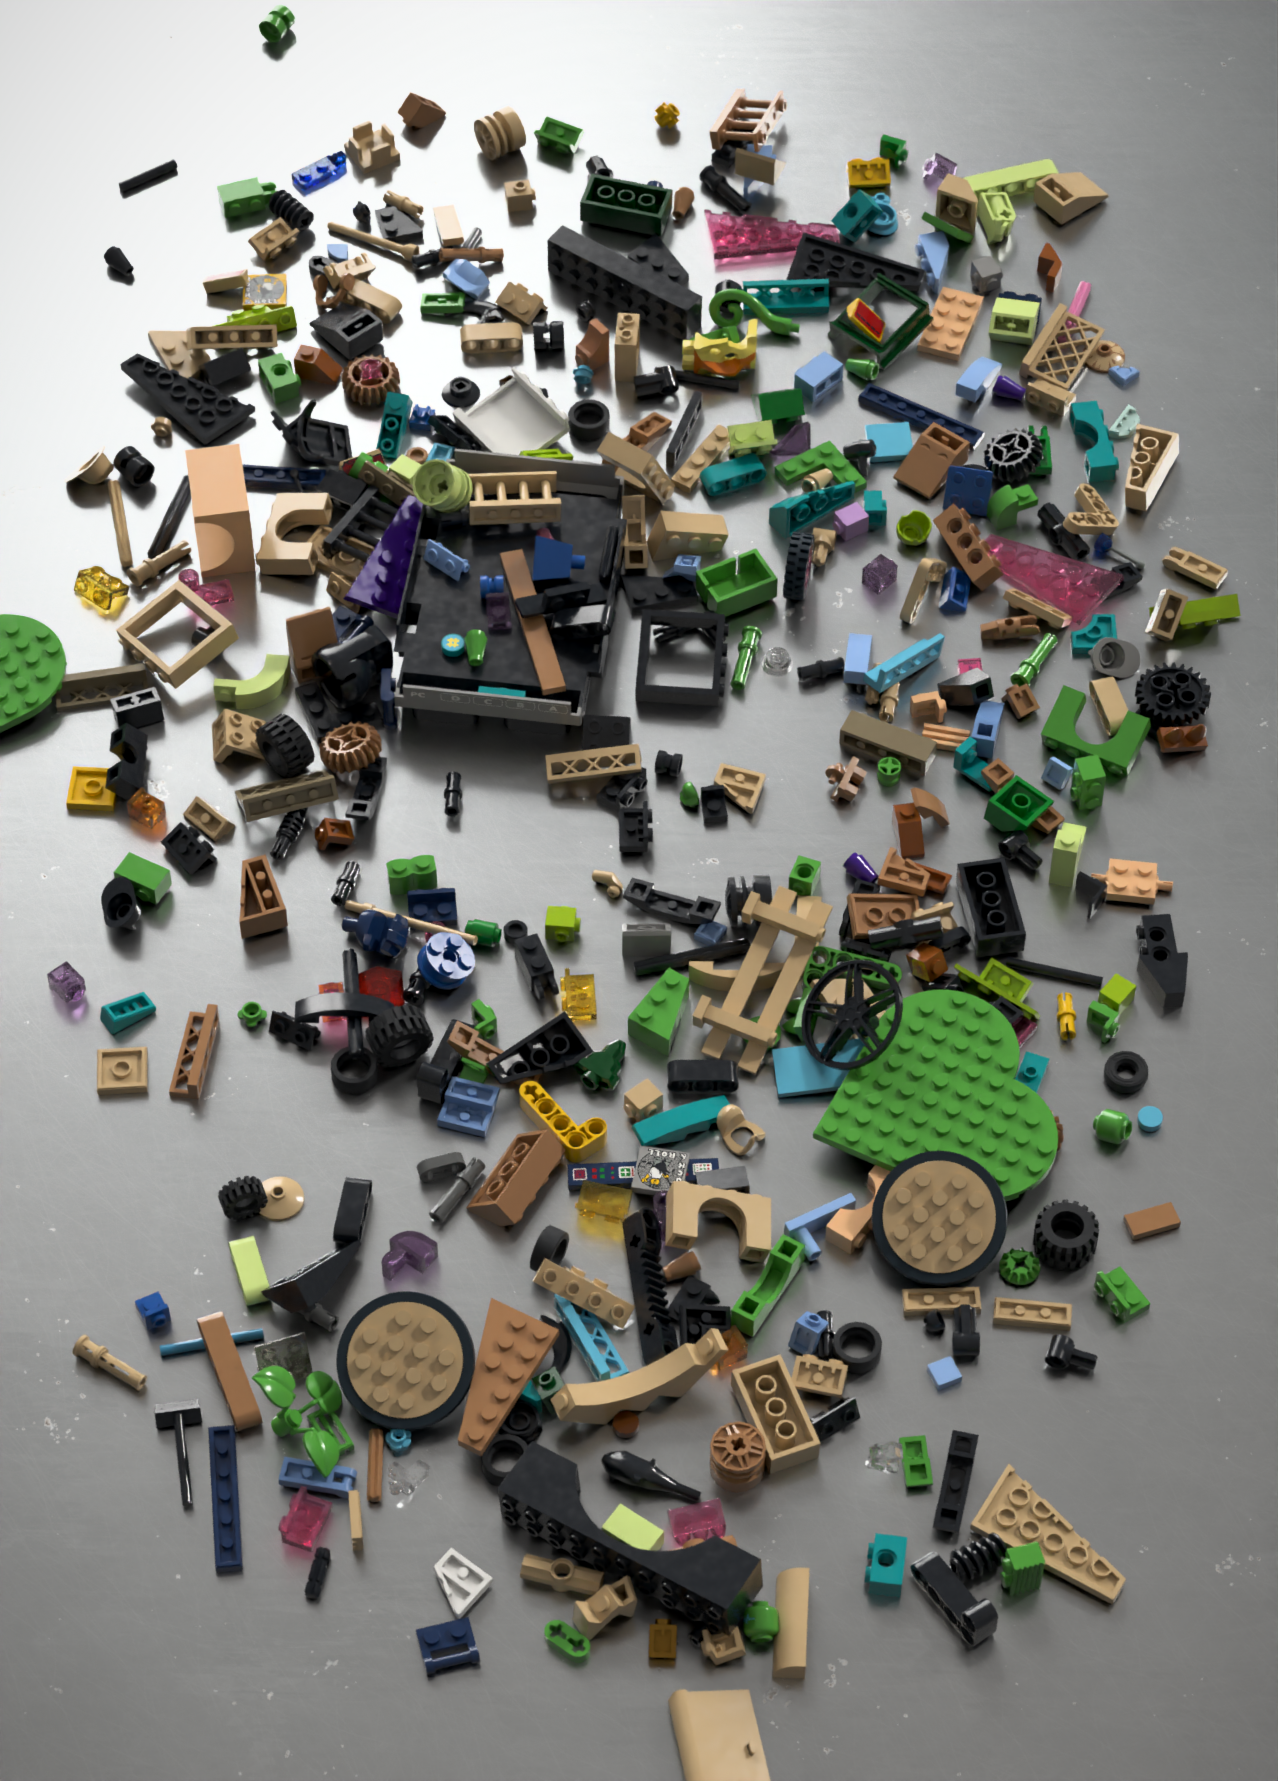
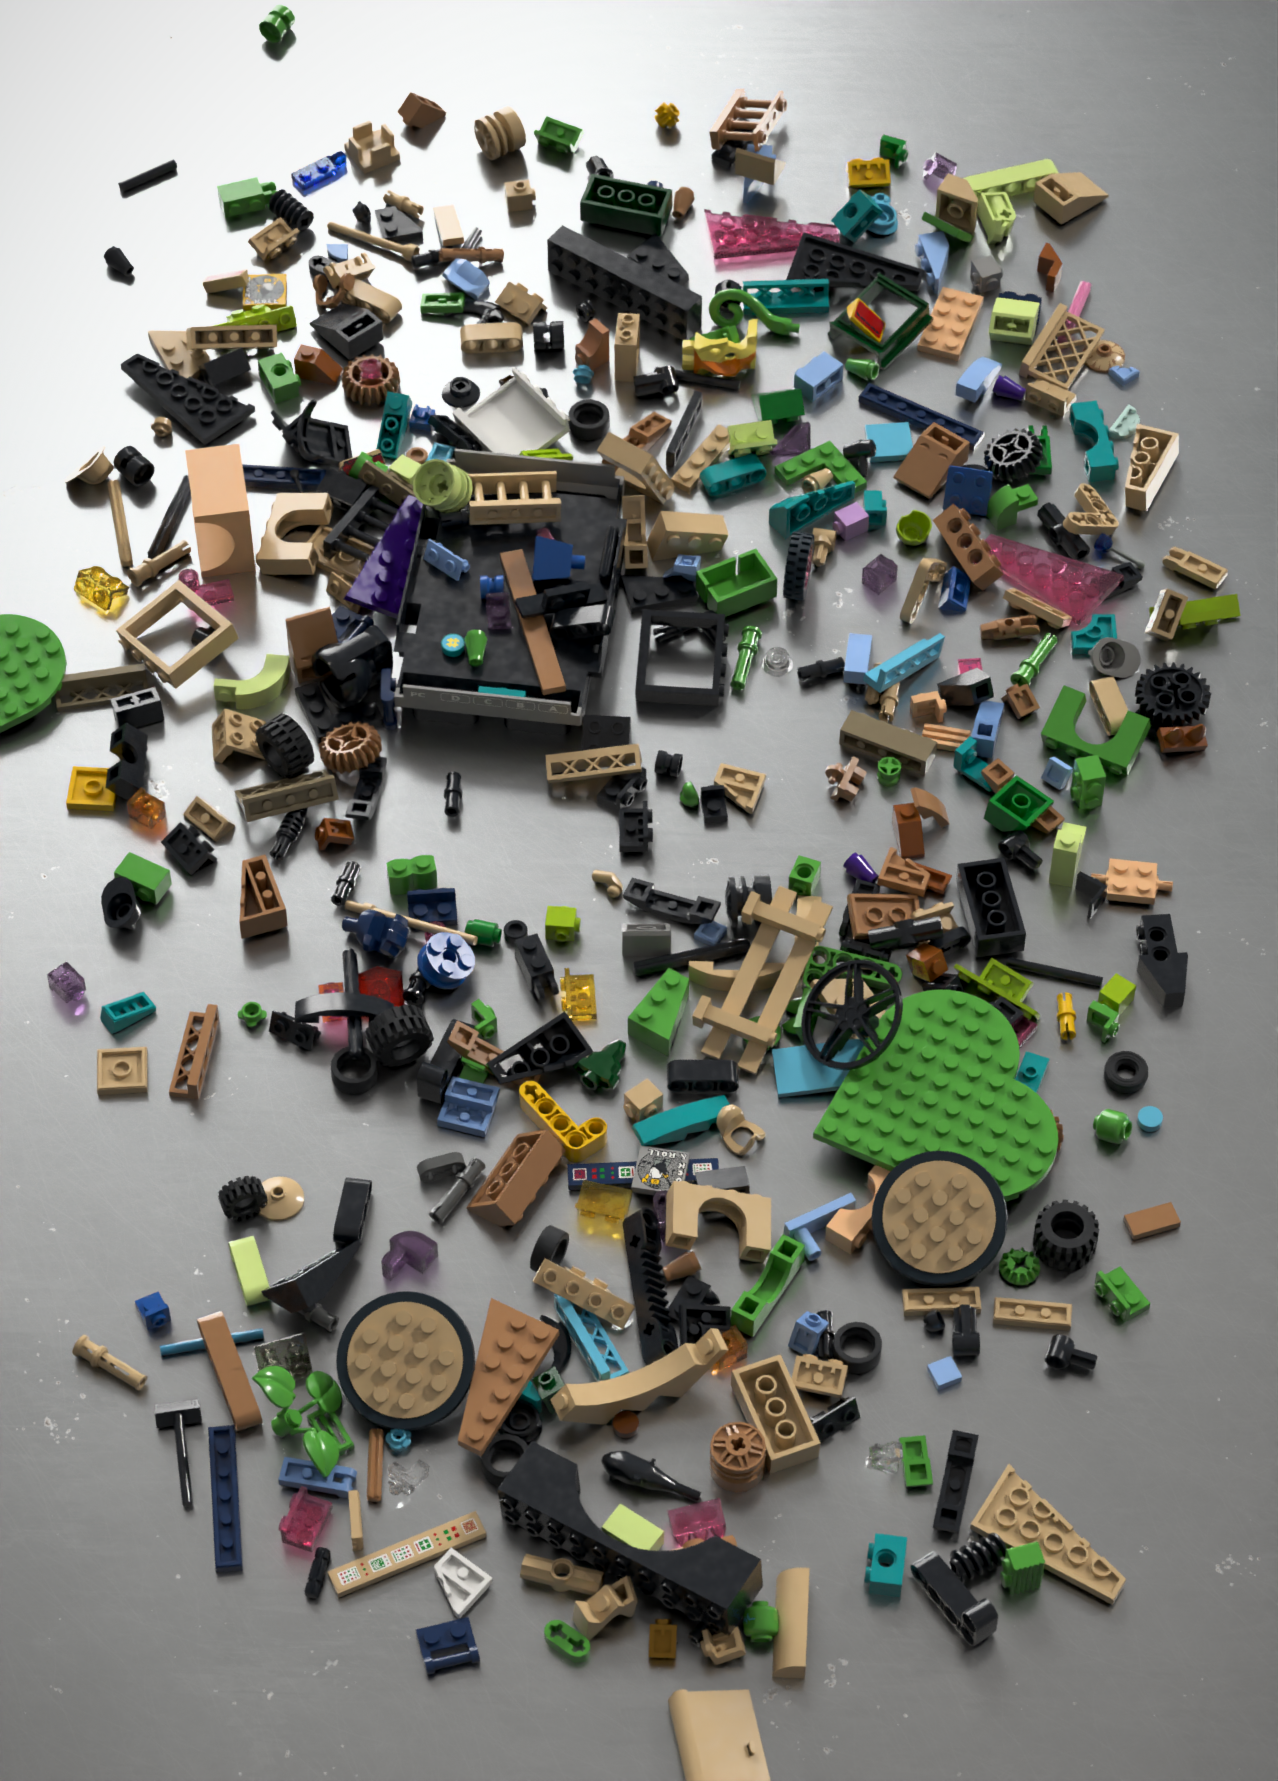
black pin [699,165,752,214] -> none
none -> tan tile [328,1511,487,1598]

